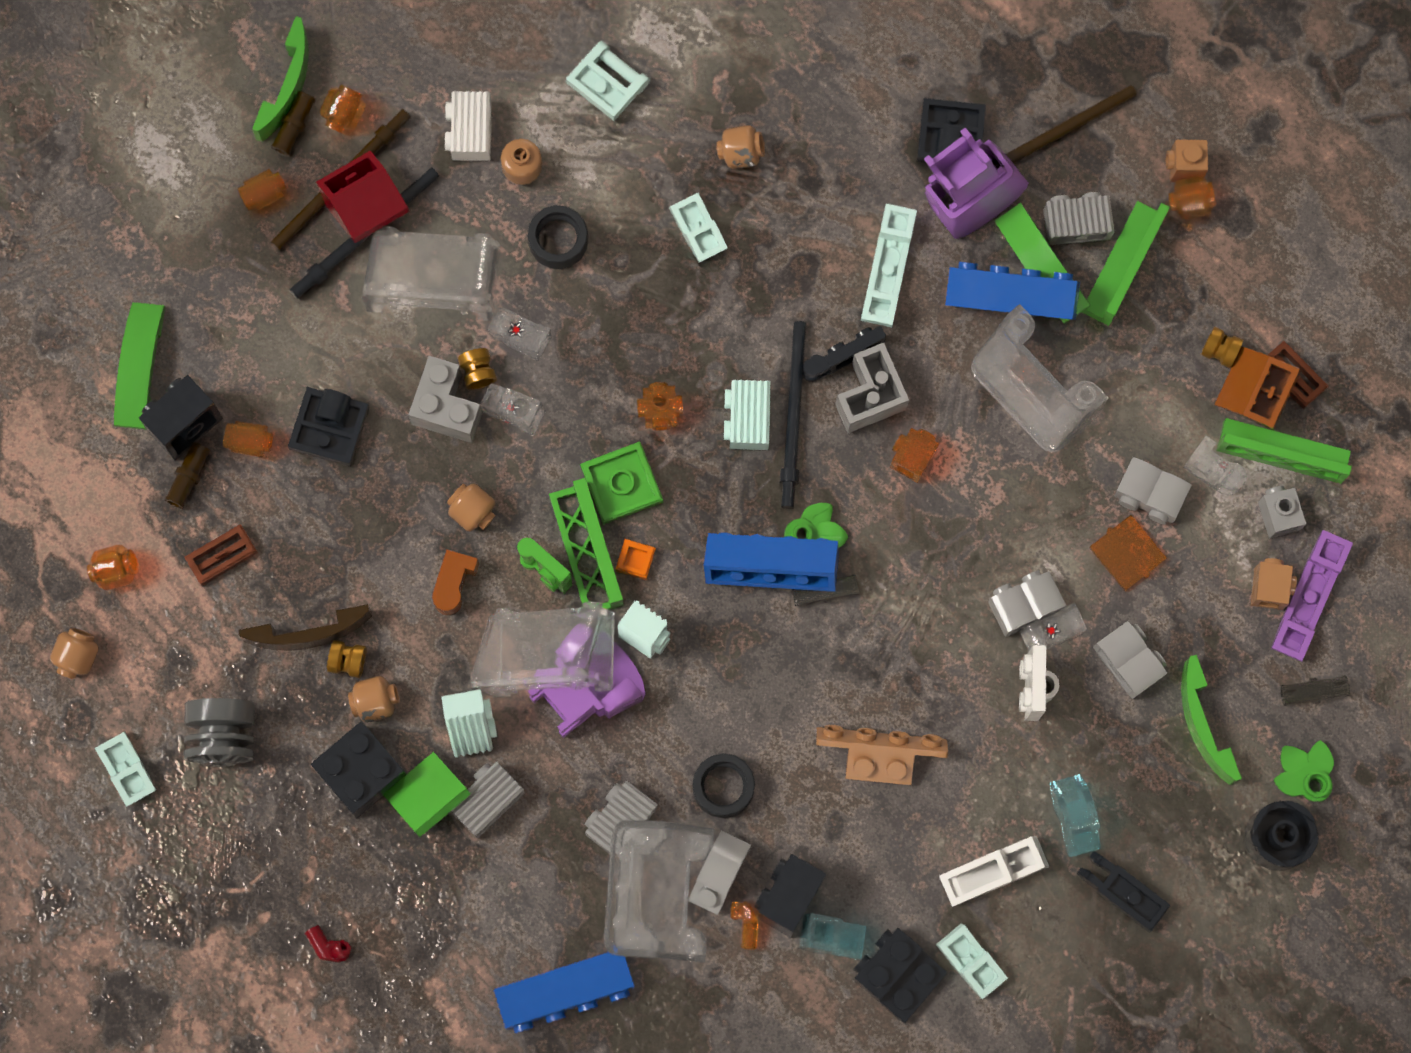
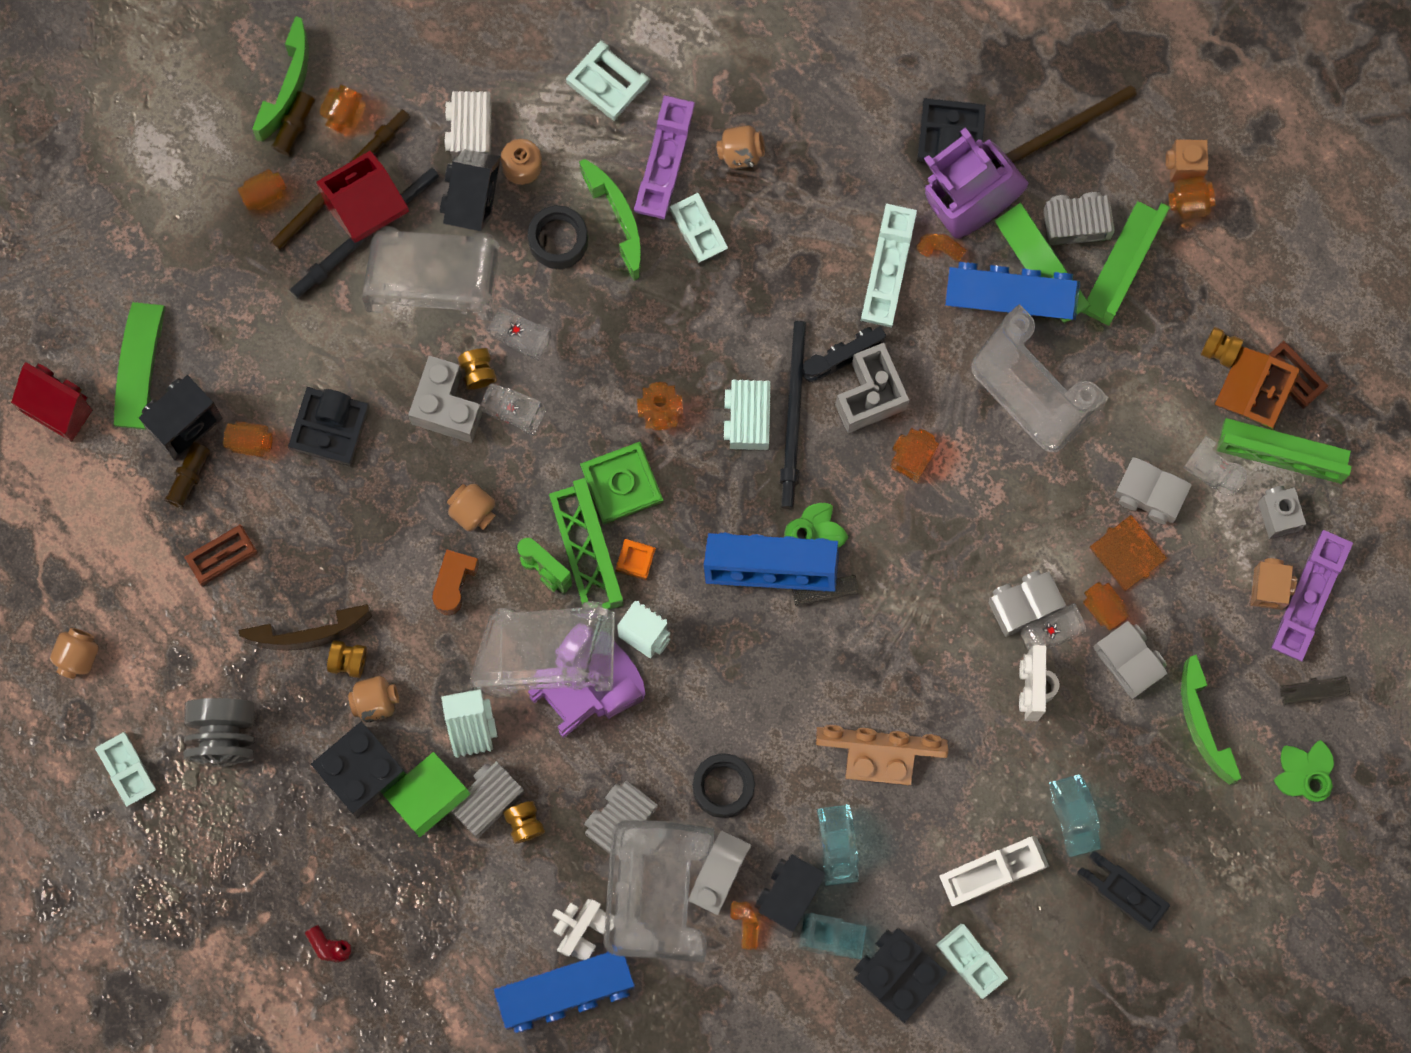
clear orange head [87,544,139,590] -> none
black brick [1244,801,1319,871] -> none
none -> dark red slope [11,362,93,442]
none -> black brick [440,149,501,231]
none -> pearl gold wheel [503,801,545,844]
none -> white hips [552,899,612,960]
none -> bright green slope [579,159,641,281]
none -> medium lavender slope [634,95,695,220]
none -> clear light blue brick [816,805,859,886]
none -> clear orange arm [917,234,966,262]
none -> clear orange brick [1083,581,1130,631]

